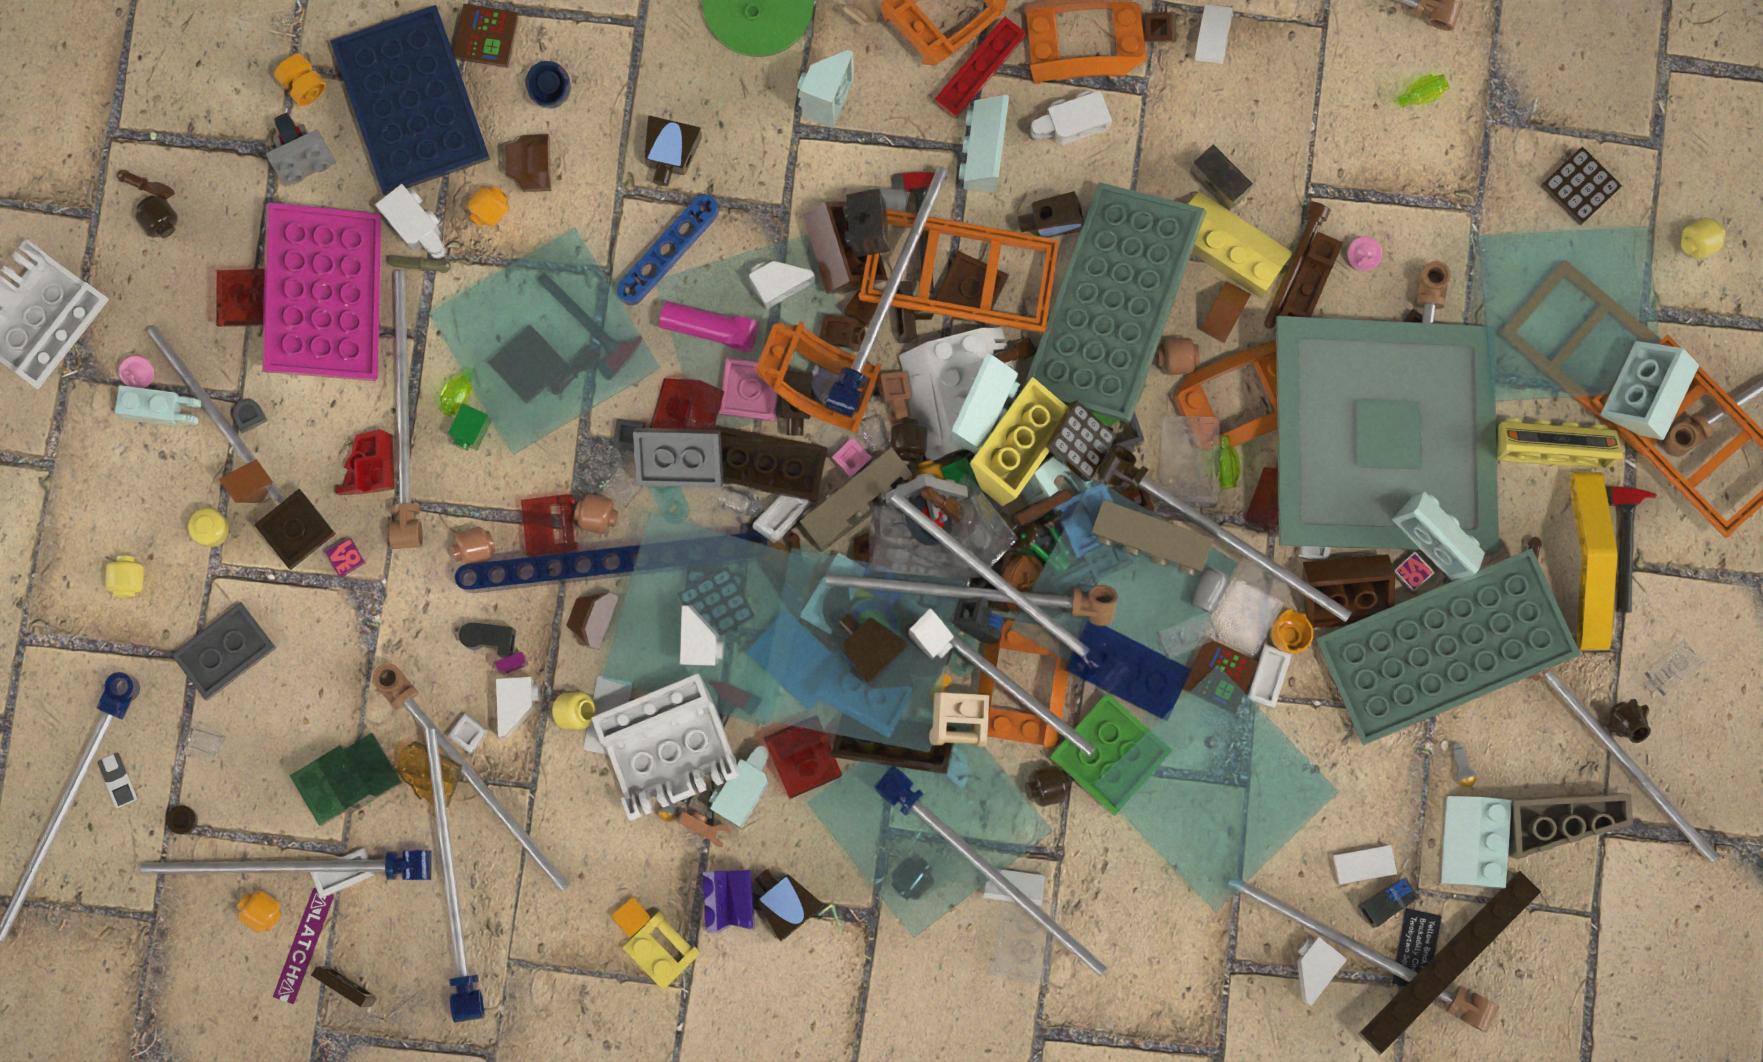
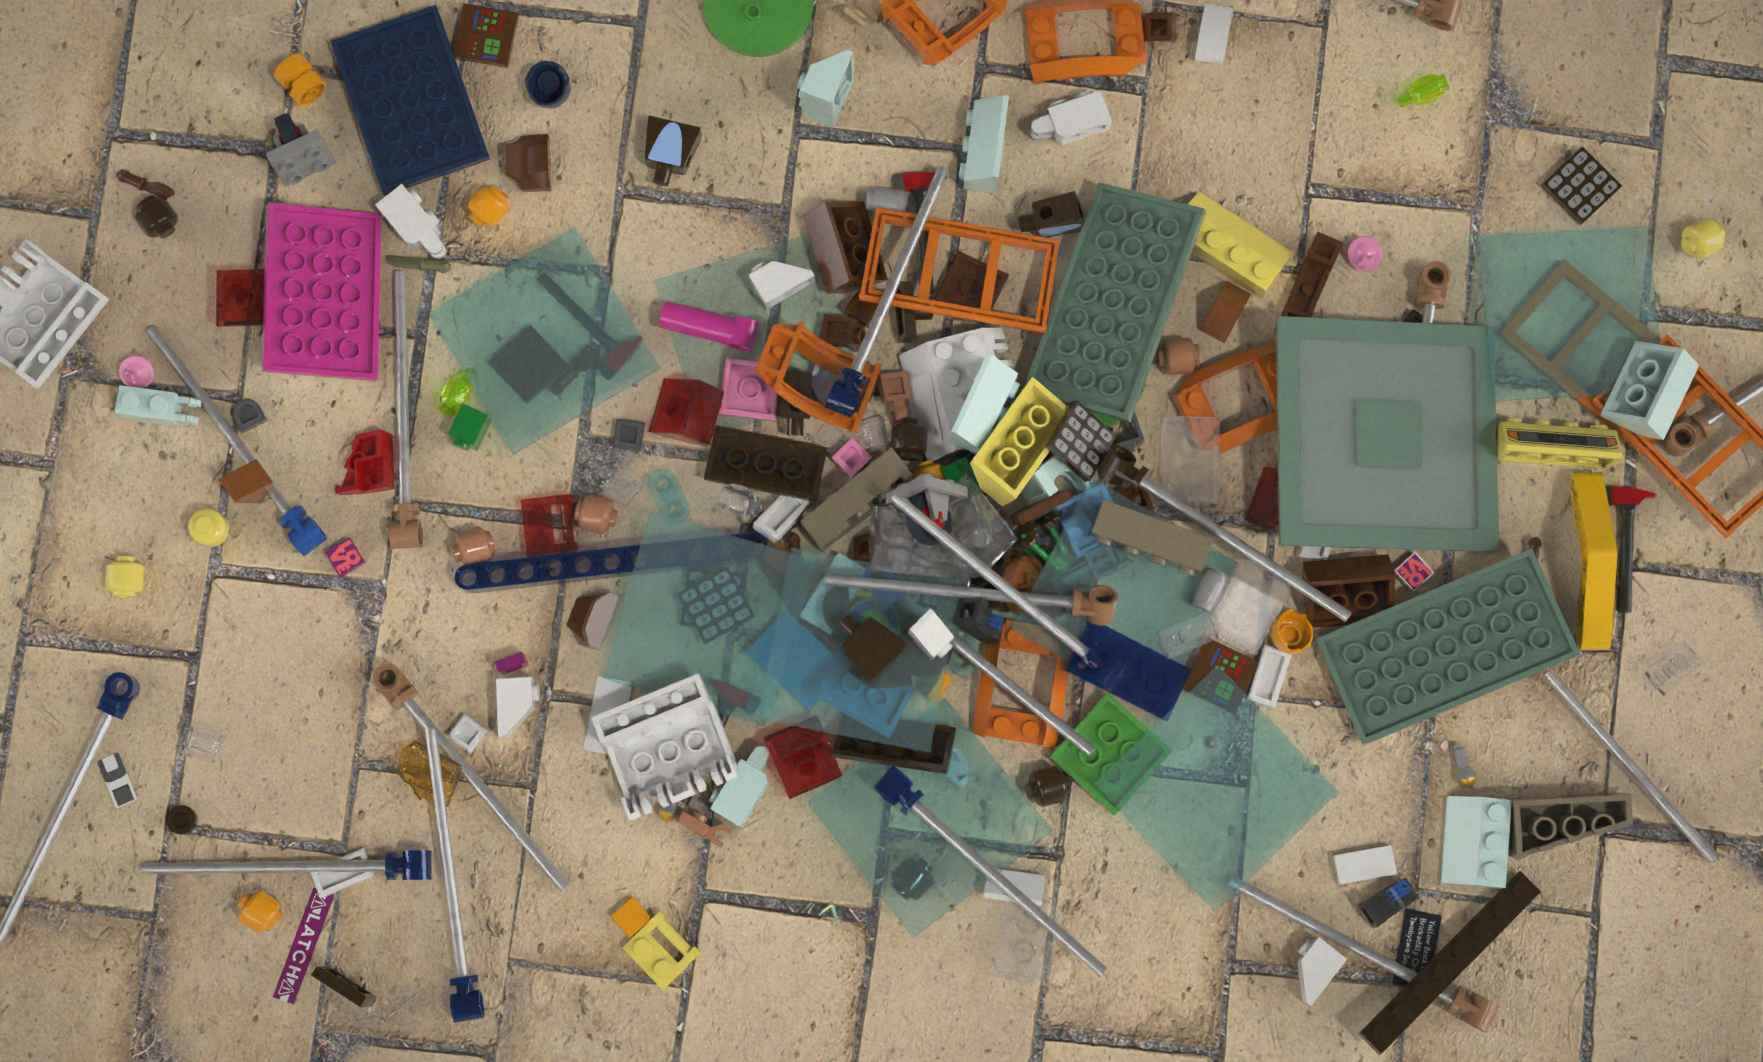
dark grey tile [171,602,276,701] -> none
dark brown tile [254,489,336,570] -> none
clear green bracket [290,733,403,826] -> none
pearl dark grey leg [459,622,516,658] -> none
light yellow head [552,692,596,730] -> none
blue beam [617,195,719,306] -> none
plate [633,428,723,488] -> none
white slope [680,605,724,665] -> none
dark purple piece [703,870,755,933] -> none
torso [755,869,824,942] -> none
clear smoke brick [843,188,890,257] -> none
reddish brown piece [921,486,961,523] -> none
tan plate [929,692,989,747] -> none
red plate [934,16,1026,119] -> none
reddish brown piece [994,338,1037,364] -> none
clear smoke brick [1190,144,1253,211] -> none
clear neon green plant [1213,435,1241,489] -> none
reddish brown piece [1264,201,1331,329] -> none
light aqua slope [1391,491,1485,580] -> none
dark brown rock [1606,699,1651,743] -> none

